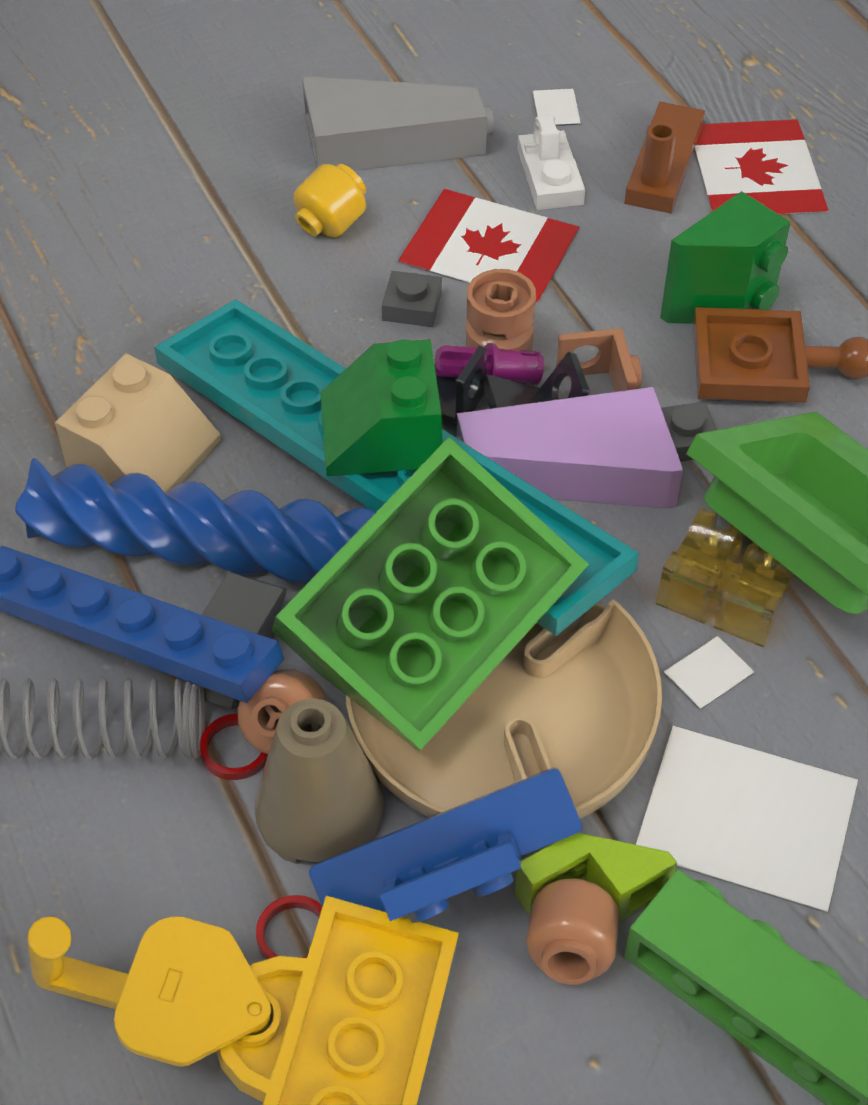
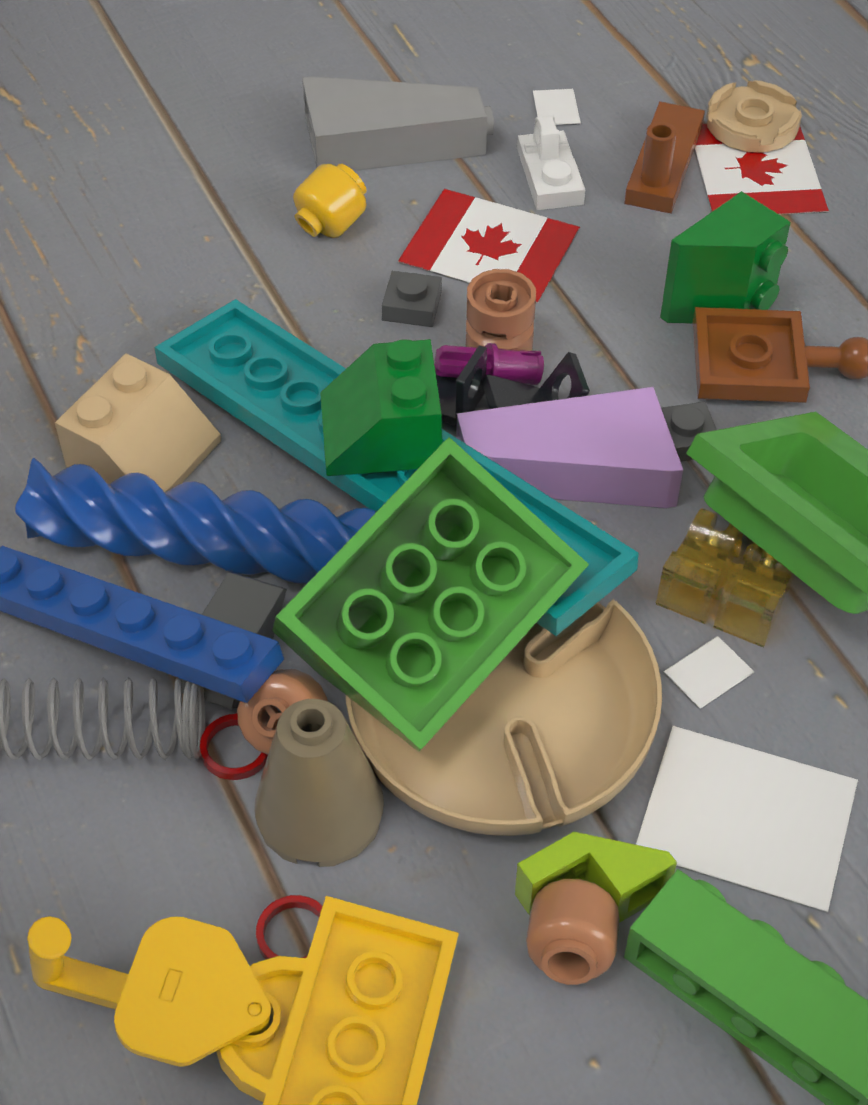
blue bracket [309,767,582,923] -> none
nougat bracket [556,328,642,392] -> none
none -> tan tile [706,80,802,152]

